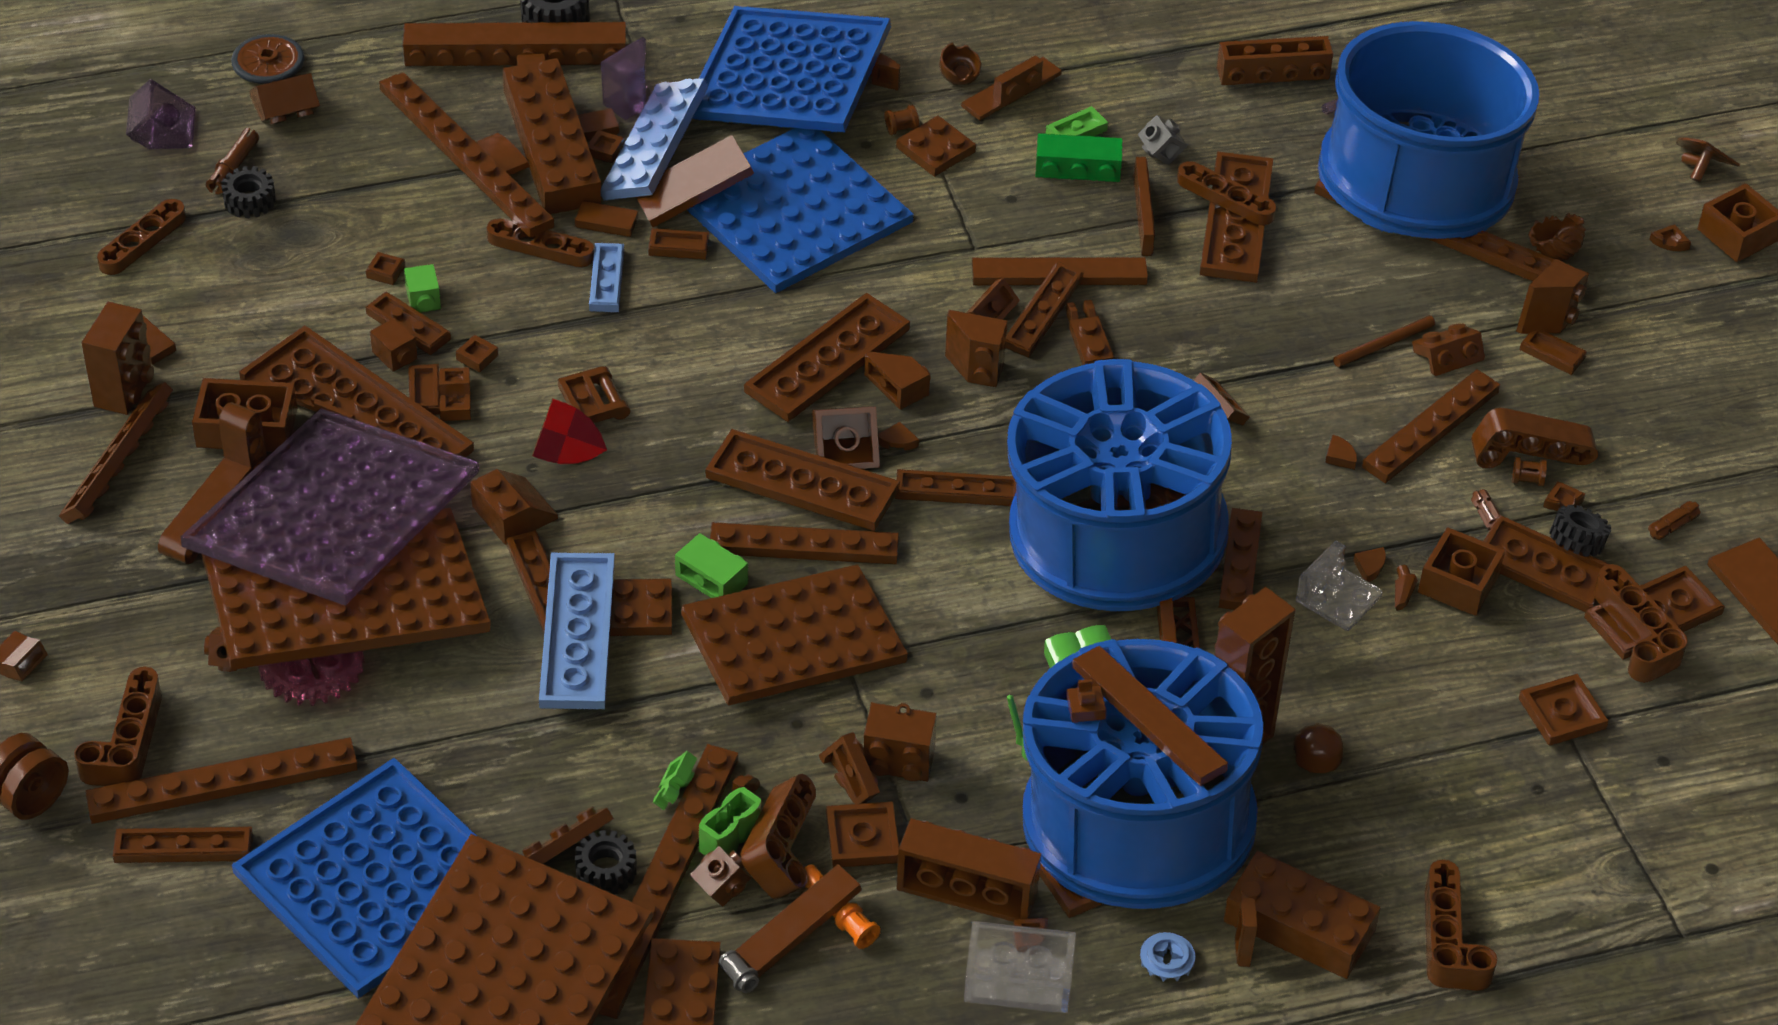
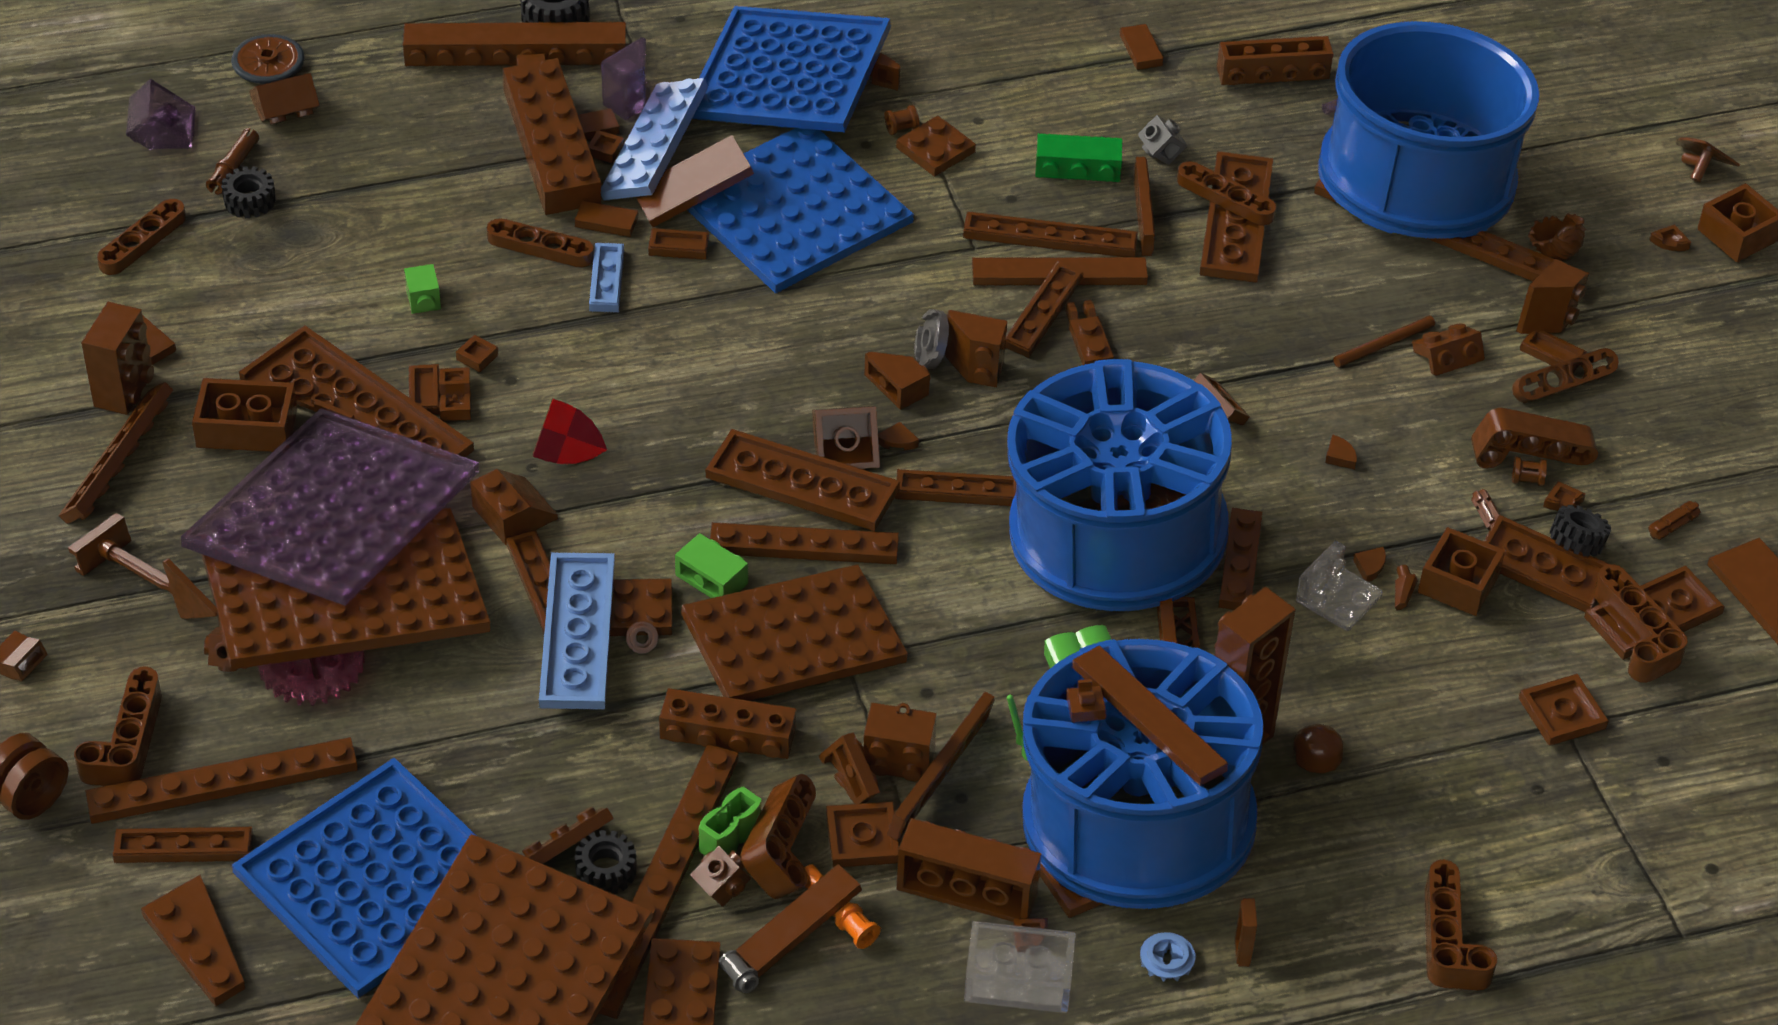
reddish brown beam [158,402,267,564] -> none
reddish brown tile [365,291,451,355] -> none
reddish brown tile [366,252,405,285] -> none
reddish brown brick [370,318,418,372] -> none
reddish brown plate [379,72,554,238] -> none
reddish brown slope [476,133,529,175] -> none
reddish brown plate [558,366,631,423] -> none
bright green plate [653,751,698,810] -> none
reddish brown tile [732,774,760,793] -> none
reddish brown plate [744,293,910,422] -> none
reddish brown hair [939,42,982,85] -> none
reddish brown bracket [961,55,1062,121] -> none
reddish brown plate [966,277,1020,320] -> none
bright green plate [1046,106,1108,136] -> none
reddish brown brick [1224,850,1381,979] -> none
reddish brown plate [1362,369,1500,484] -> none
none -> reddish brown piece [68,513,218,619]
none -> reddish brown wing [141,875,245,1007]
none -> reddish brown plate [626,621,658,654]
none -> reddish brown brick [659,688,796,759]
none -> reddish brown tile [887,692,995,840]
none -> flat silver tile [915,309,949,369]
none -> reddish brown tile [963,211,1138,257]
none -> reddish brown tile [1120,24,1163,70]
none -> reddish brown beam [1512,348,1619,403]

